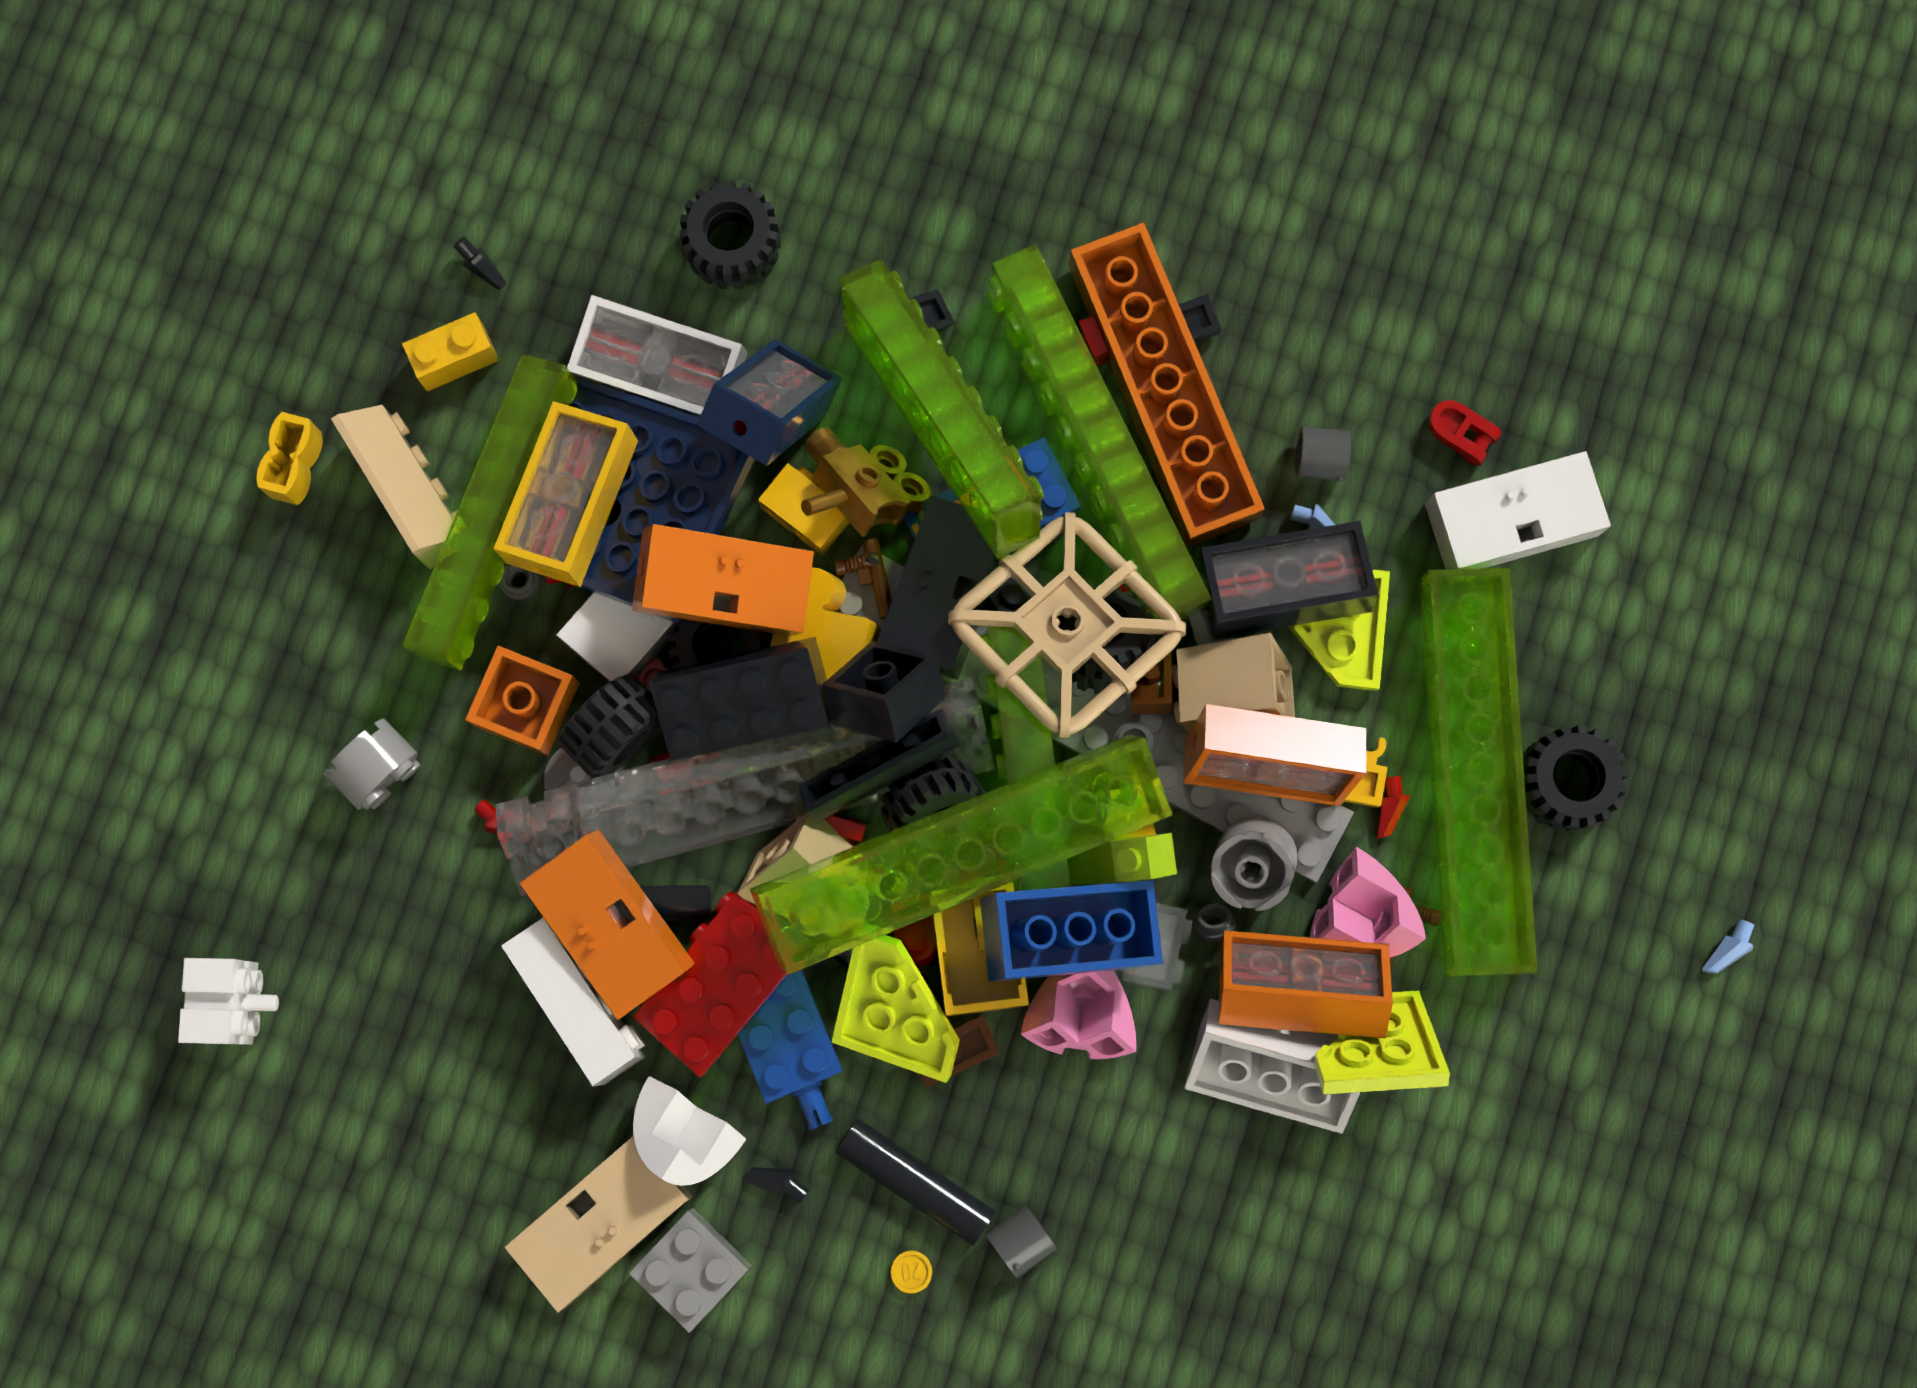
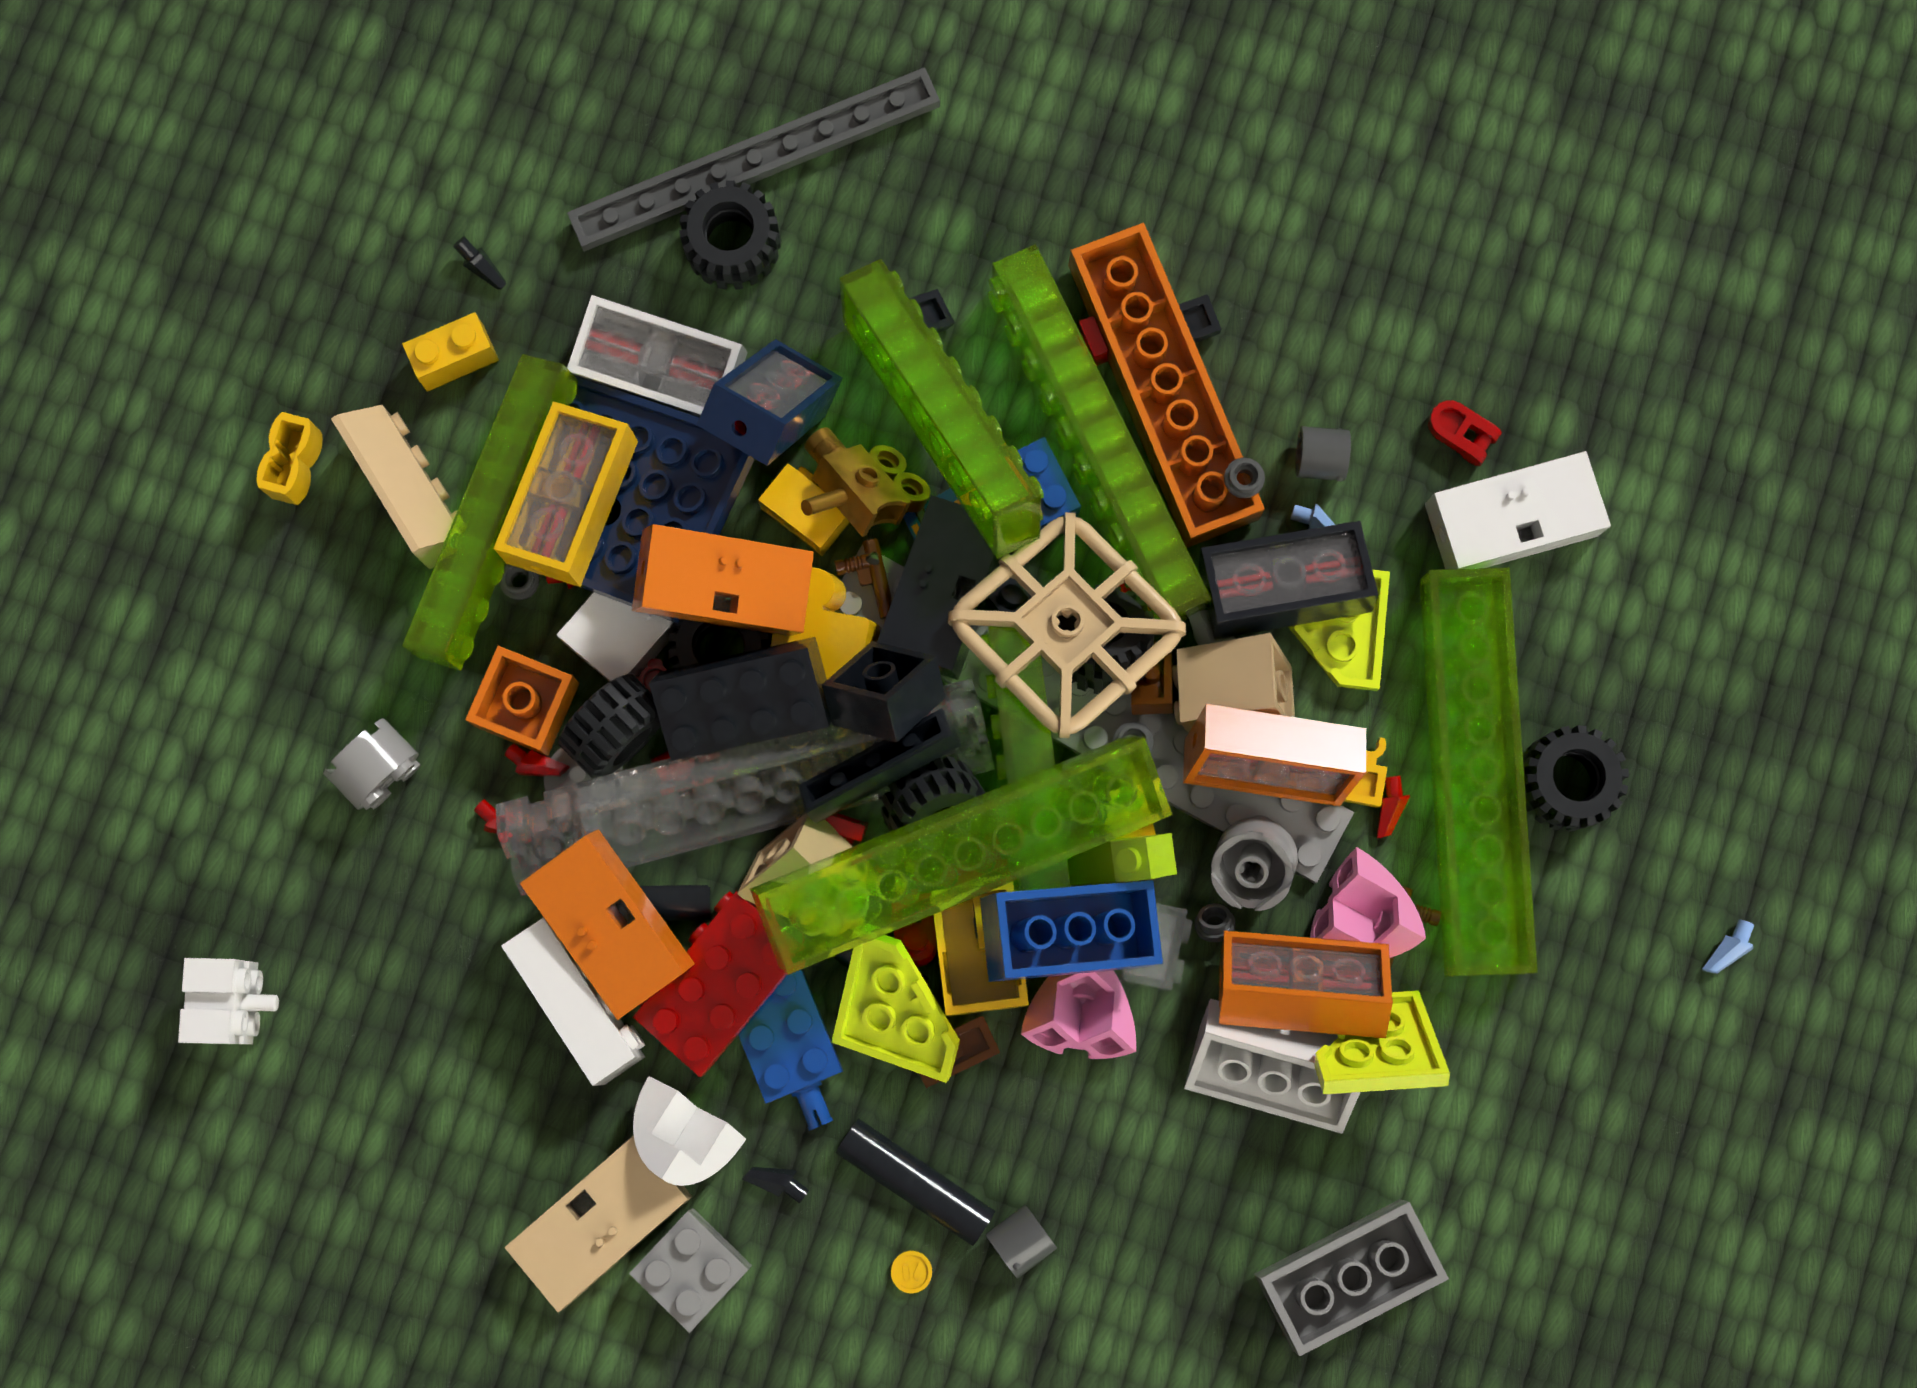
none -> red bar [505,743,570,777]
none -> dark grey plate [567,67,940,252]
none -> dark grey plate [1224,458,1265,498]
none -> light grey brick [1254,1199,1449,1356]

